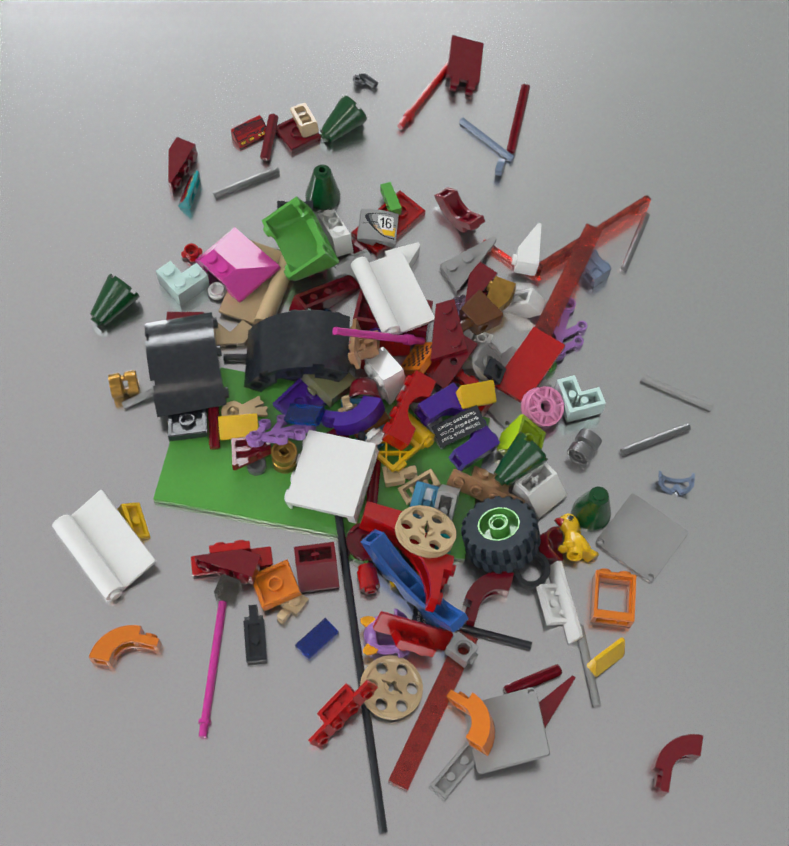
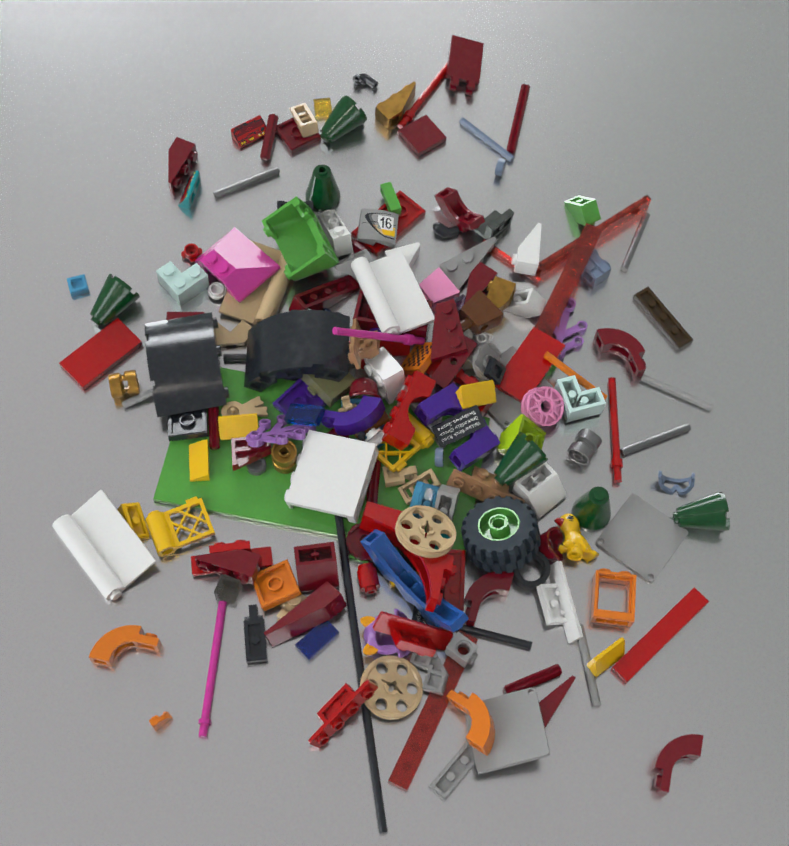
none -> red tile [59,318,143,390]
none -> dark azure tile [66,274,89,297]
none -> yellow piece [145,496,215,557]
none -> orange tile [149,711,173,731]
none -> yellow slope [189,440,210,482]
none -> dark red slope [264,581,347,647]
none -> clear yellow tile [313,98,332,116]
none -> pearl gold slope [375,81,416,130]
none -> dark red tile [399,115,447,156]
none -> light grey tile [410,652,449,695]
none -> bright pink torso [419,268,460,311]
none -> black arm [433,222,459,238]
none -> sand blue tile [435,448,444,467]
none -> red tile [443,549,465,611]
none -> pearl dark grey panel [474,209,515,240]
none -> orange bar [543,351,607,400]
none -> bright green slope [564,195,601,227]
none -> dark red arch [594,328,646,379]
none -> red bar [608,377,623,483]
none -> red tile [611,587,709,683]
none -> dark brown tile [633,287,693,351]
none -> dark green cone [673,492,730,531]

